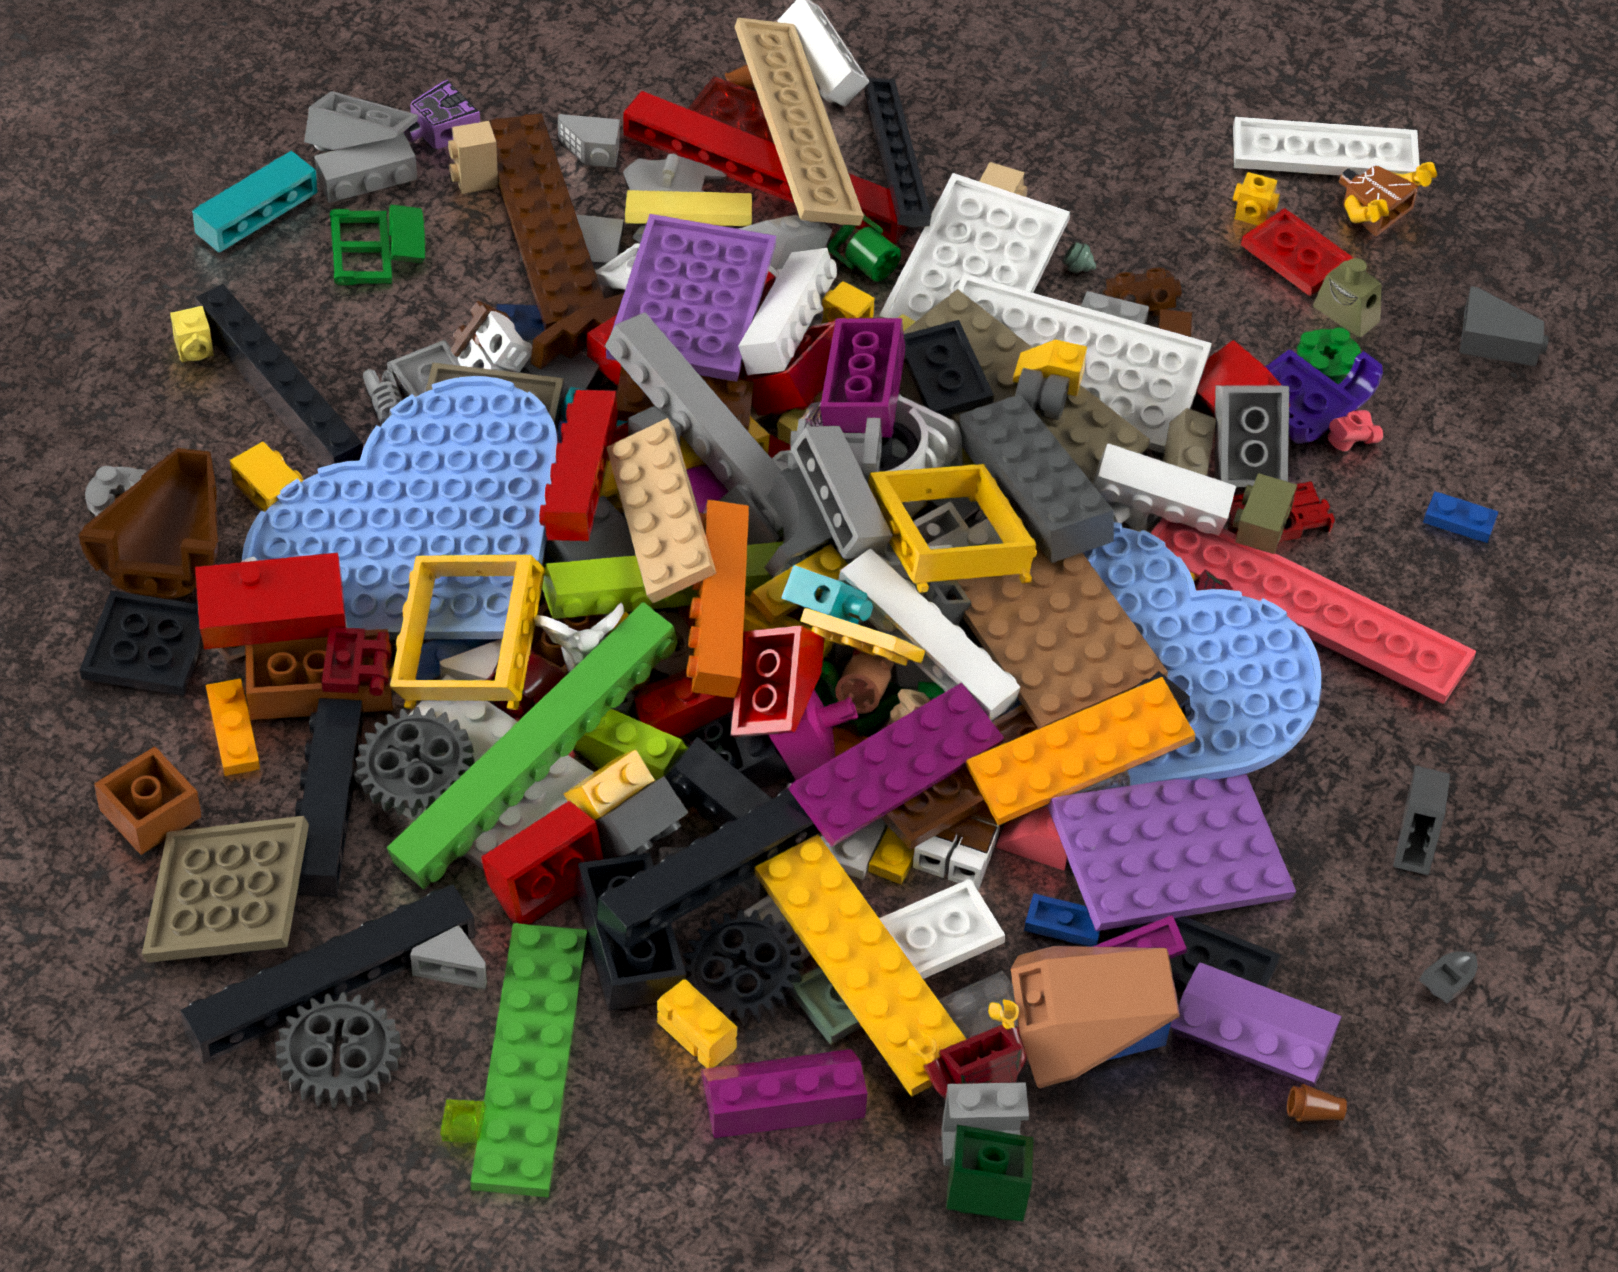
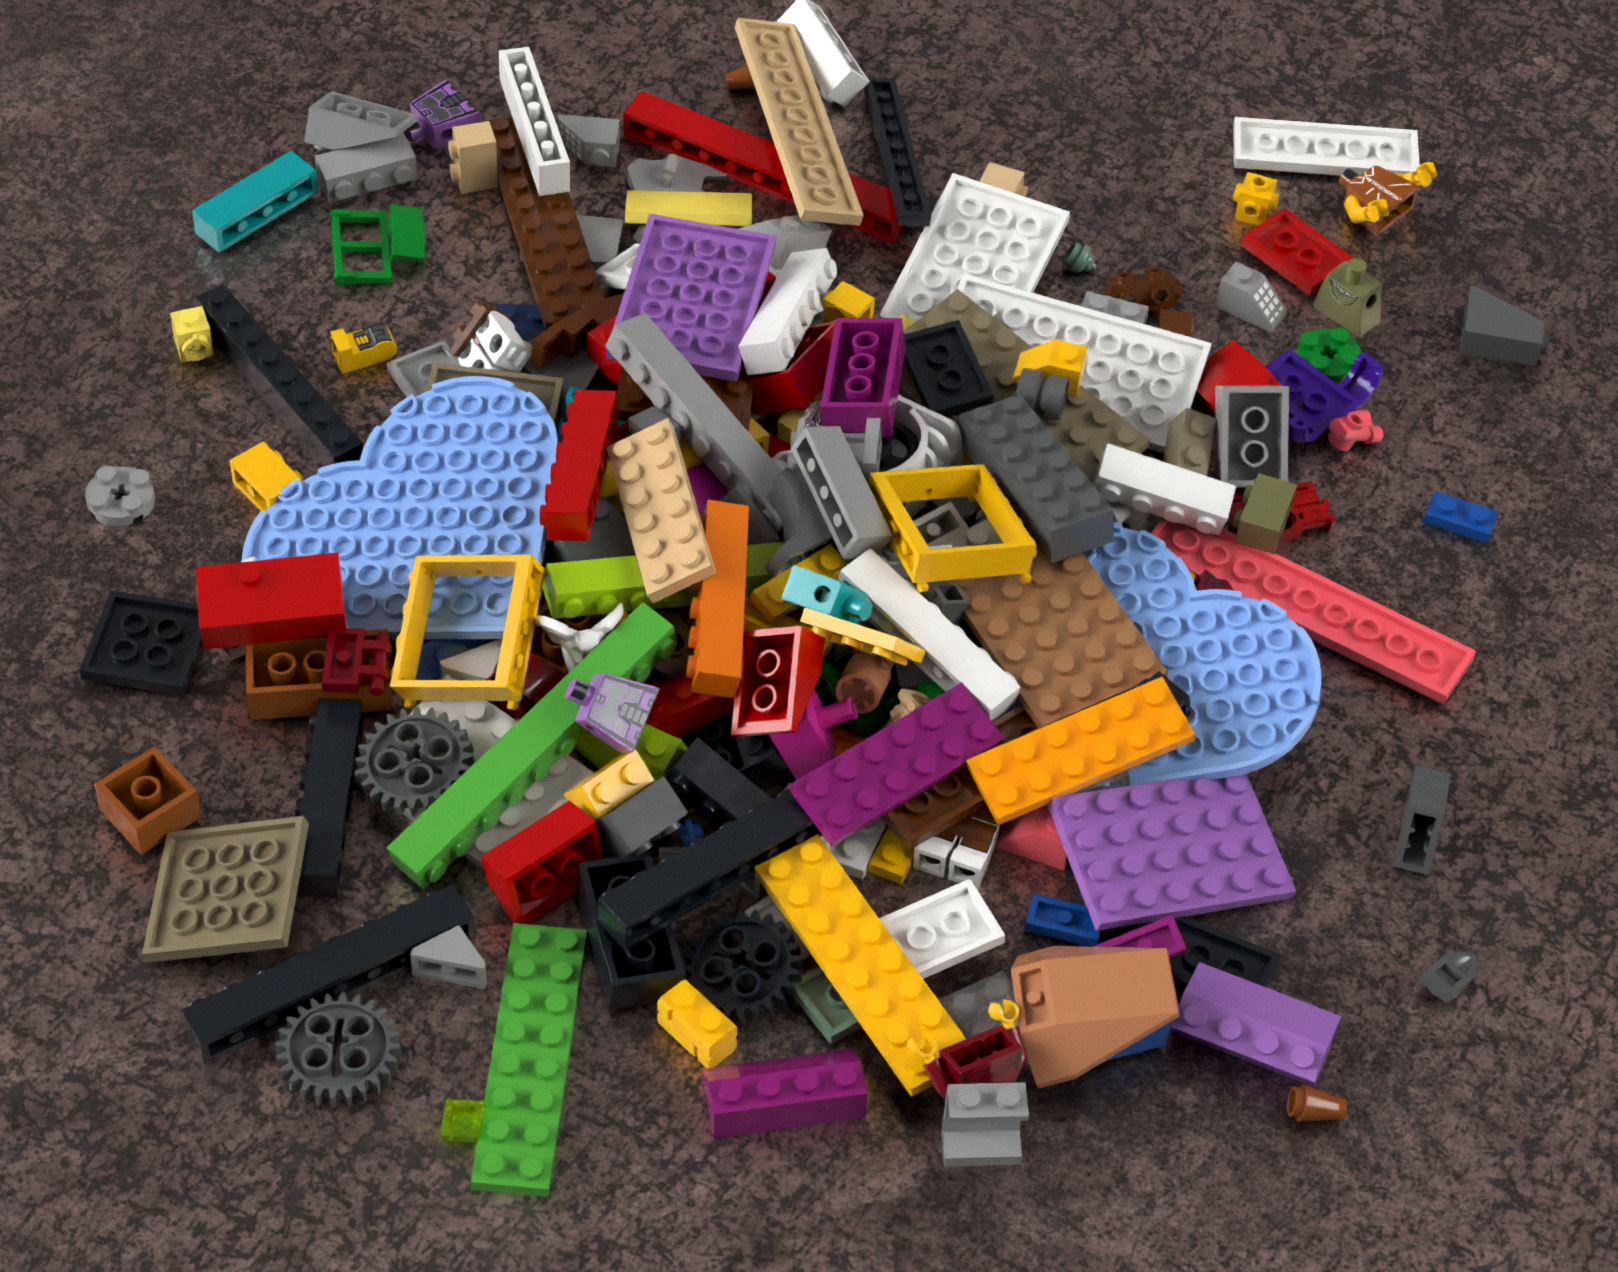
reddish brown cone [78,448,219,599] -> none
light orange plate [206,678,260,776] -> none
light grey hinge [363,369,402,424] -> none
clear red plate [688,76,774,143] -> none
green piece [828,214,901,282] -> none
dark green slope [946,1124,1033,1222] -> none
none -> yellow leg [331,323,398,374]
none -> white brick [499,47,570,196]
none -> torso [565,673,659,753]
none -> blue plate [678,817,705,848]
none -> light grey slope [1216,262,1287,333]

